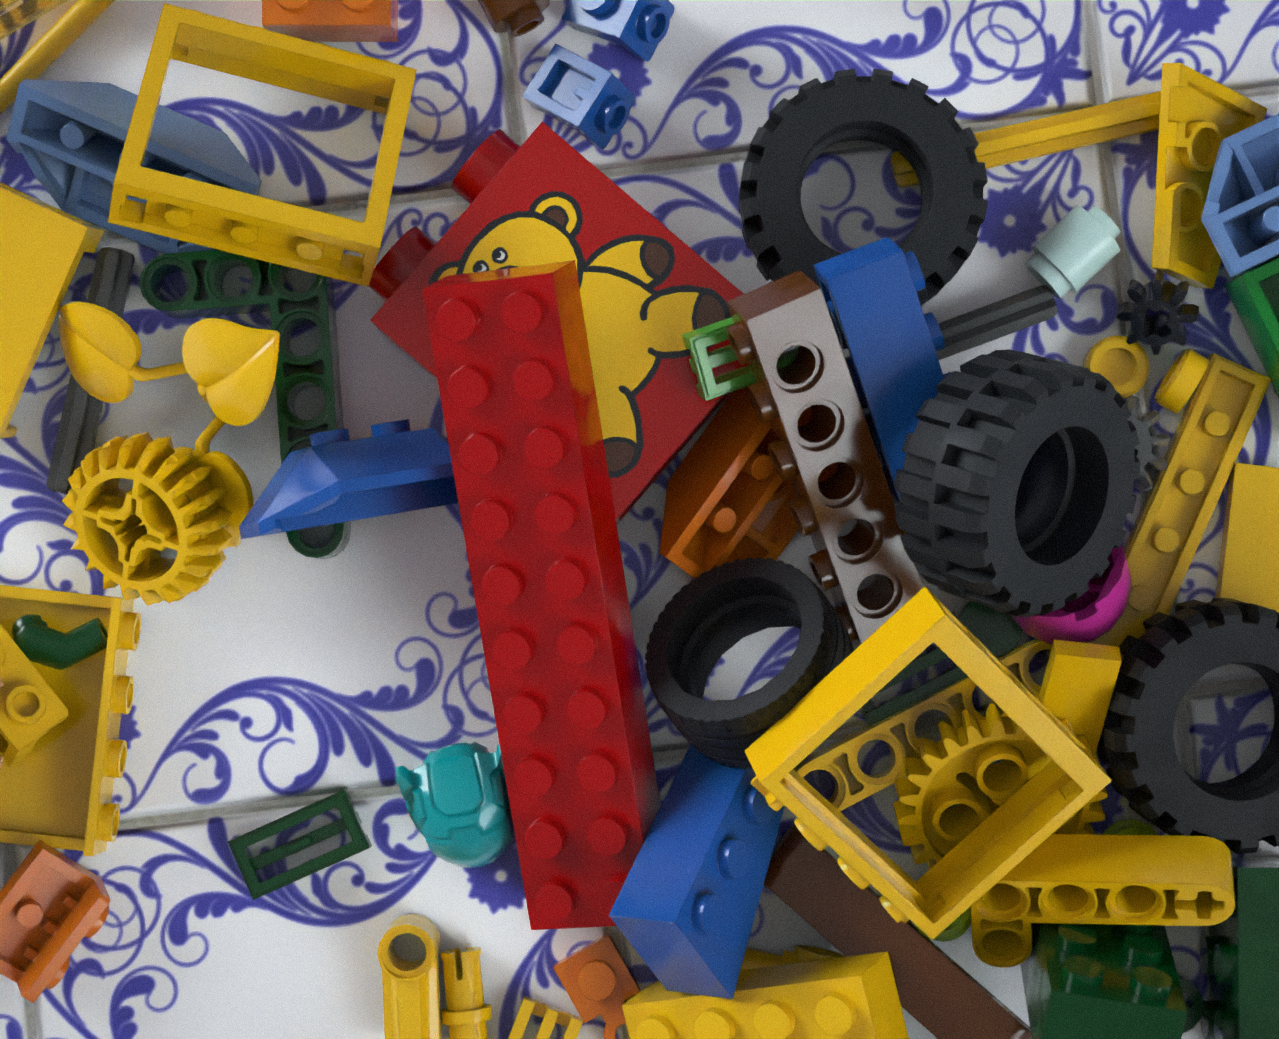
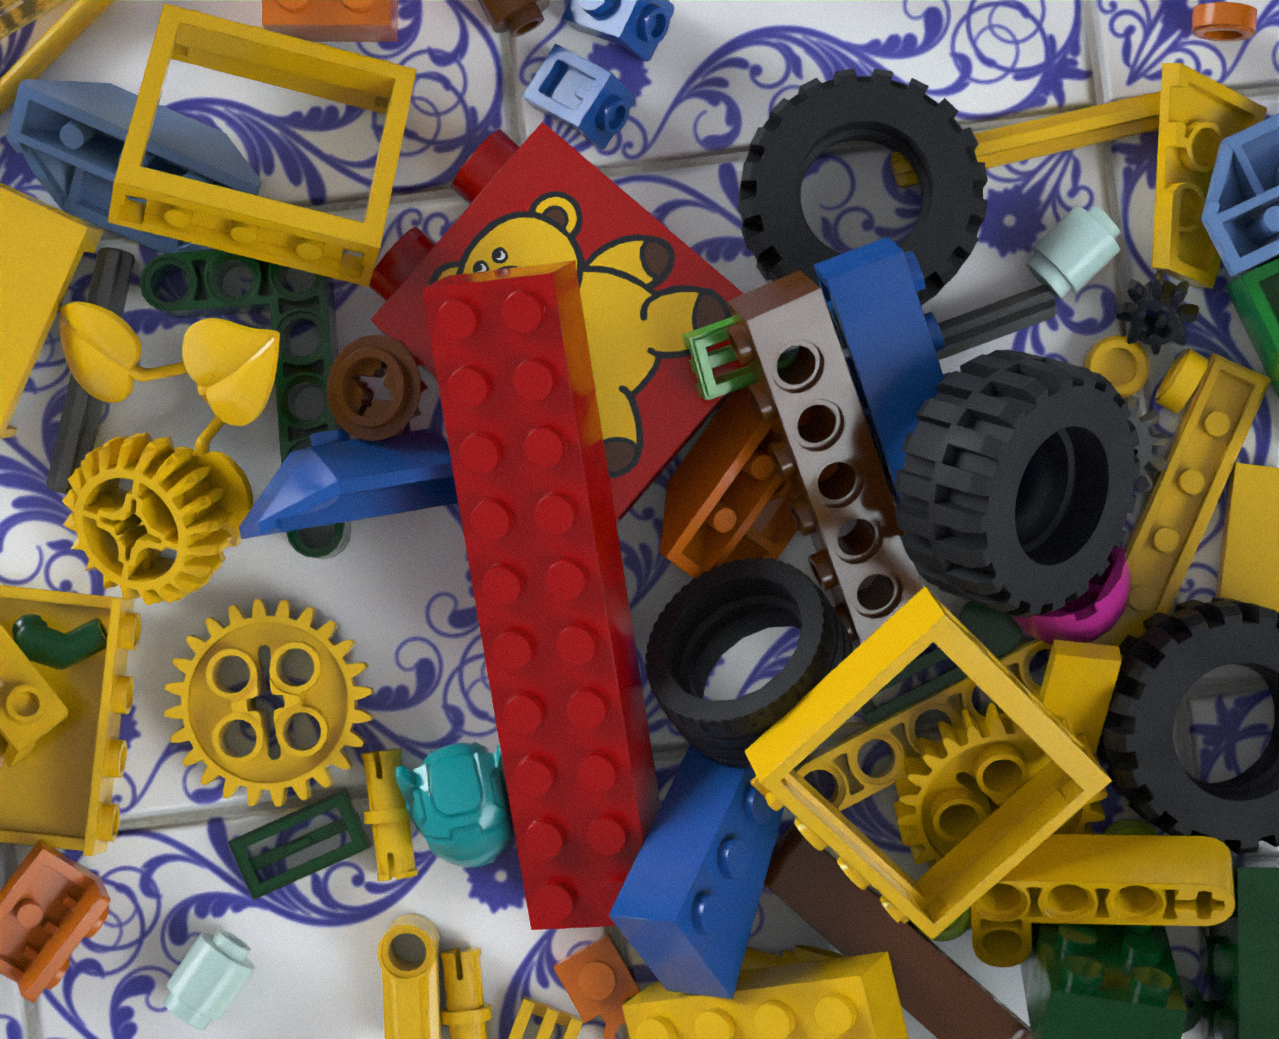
none -> light aqua brick [163,929,255,1030]
none -> yellow gear [164,599,375,807]
none -> reddish brown gear [327,335,428,441]
none -> yellow pin [361,748,418,881]
none -> orange tile [1191,2,1257,42]

